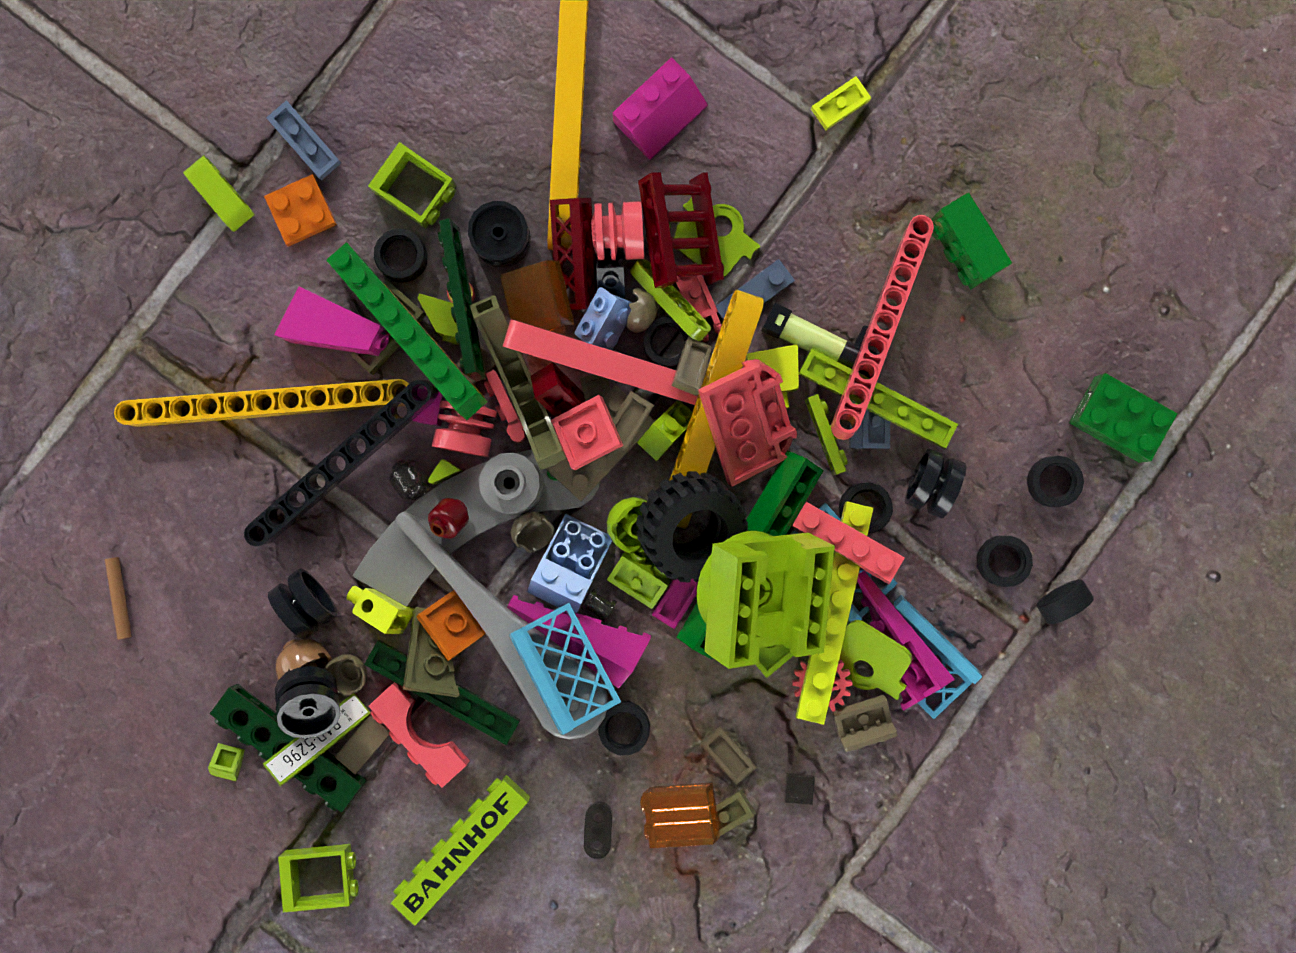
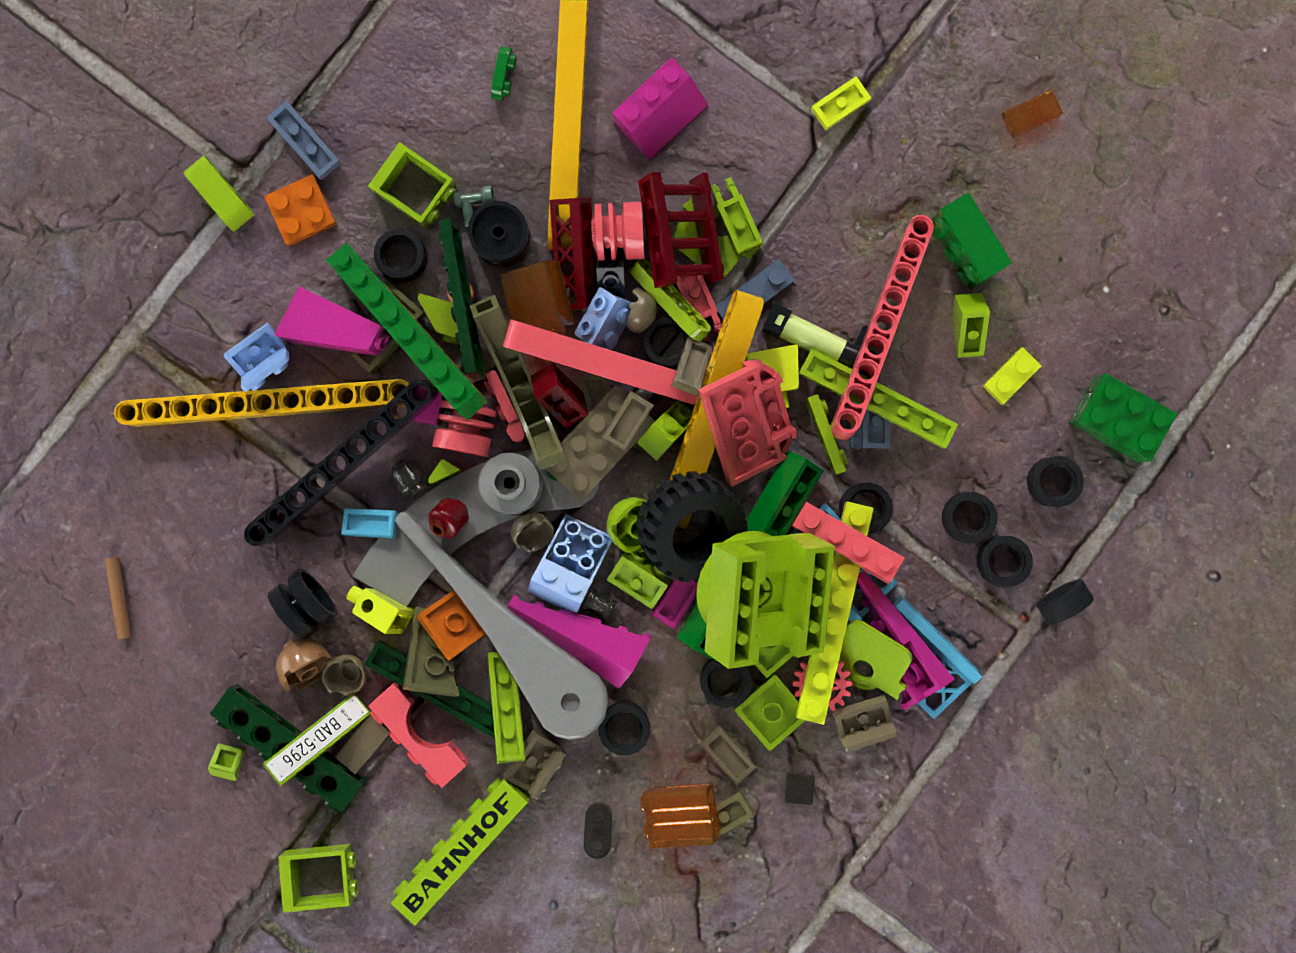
black wheel [275,666,341,738] -> none
medium azure fence [509,603,621,735] -> none
coral plate [551,395,623,470] -> none
black wheel [905,449,967,518] -> none
none -> light blue bracket [224,322,289,392]
none -> medium azure tile [341,508,399,539]
none -> sand green piece [454,186,495,228]
none -> lime tile [487,652,525,764]
none -> green plate [491,46,517,101]
none -> dark tan bracket [503,729,566,799]
none -> black tyre [700,658,752,708]
none -> lime hinge [711,177,763,256]
none -> lime plate [733,673,806,751]
none -> black tyre [942,492,997,543]
none -> lime slope [952,293,990,358]
none -> neon yellow plate [983,347,1041,405]
none -> clear orange plate [1001,89,1063,138]

